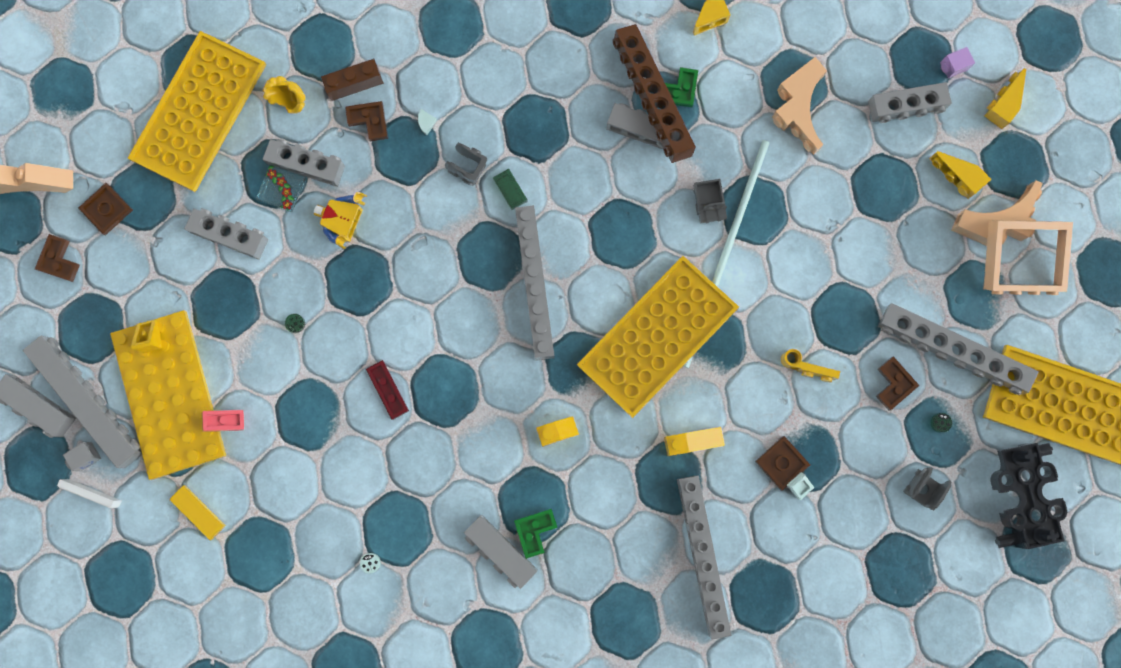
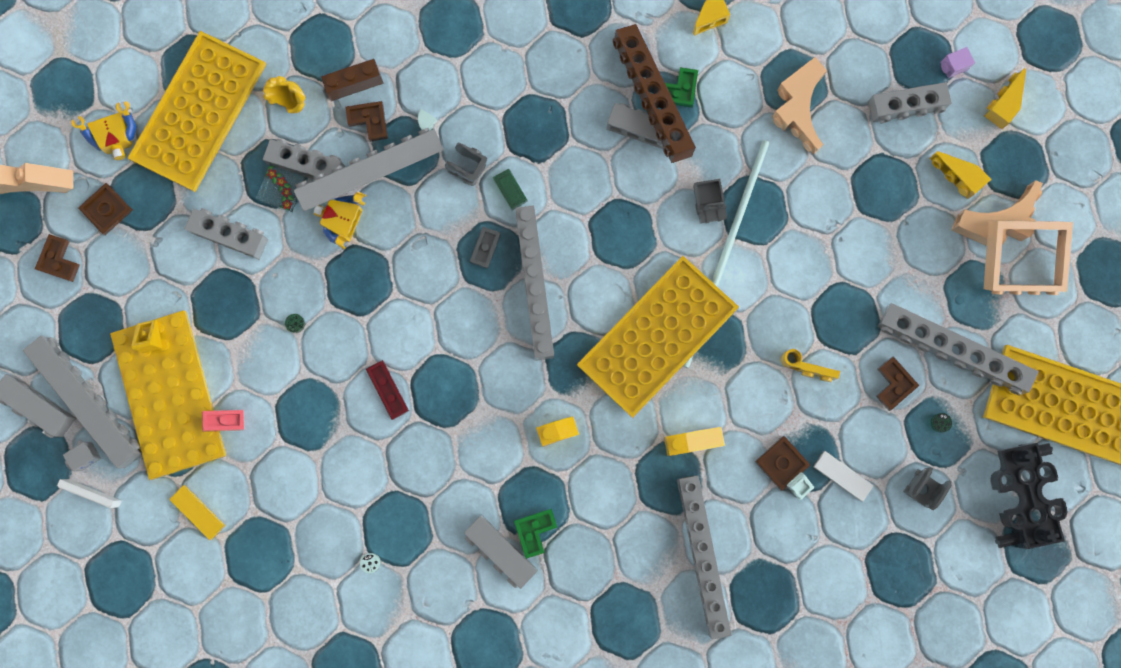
none -> torso [71,101,137,160]
none -> light grey brick [293,128,444,211]
none -> dark grey plate [470,227,501,269]
none -> white tile [813,451,874,502]

